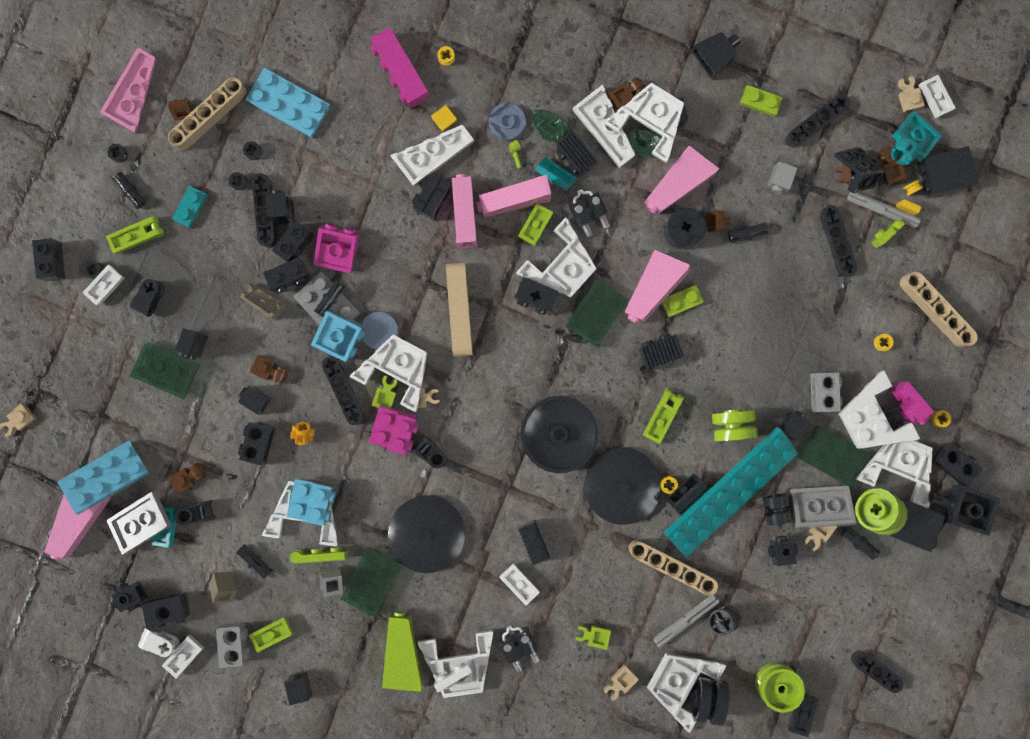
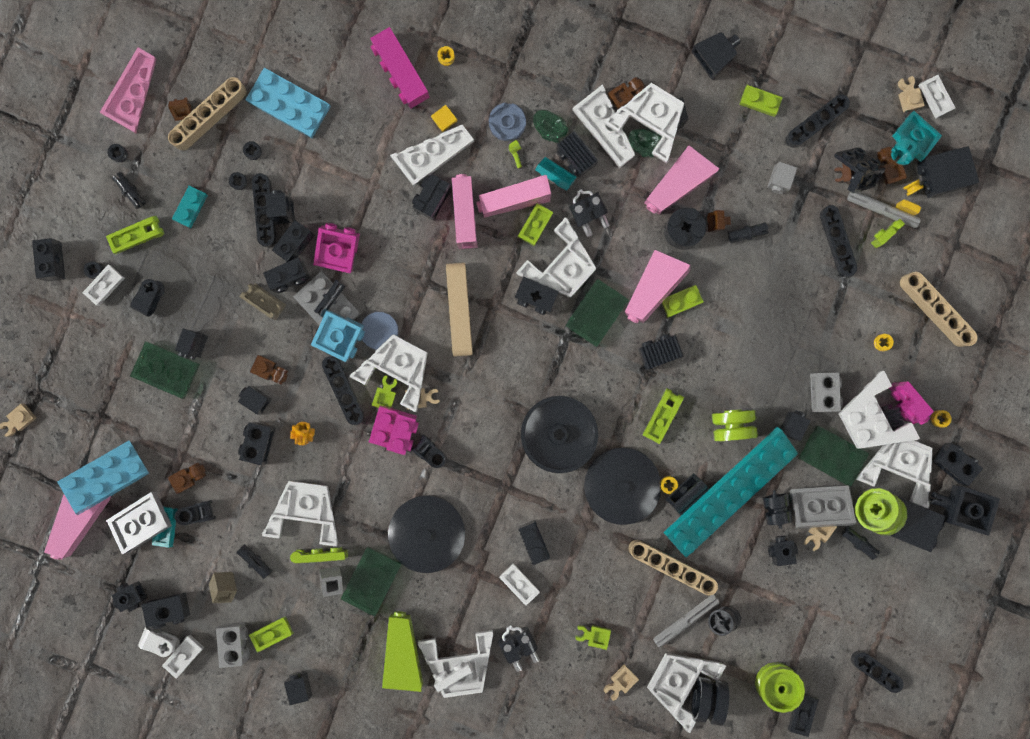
medium azure plate [287,478,336,526] -> none

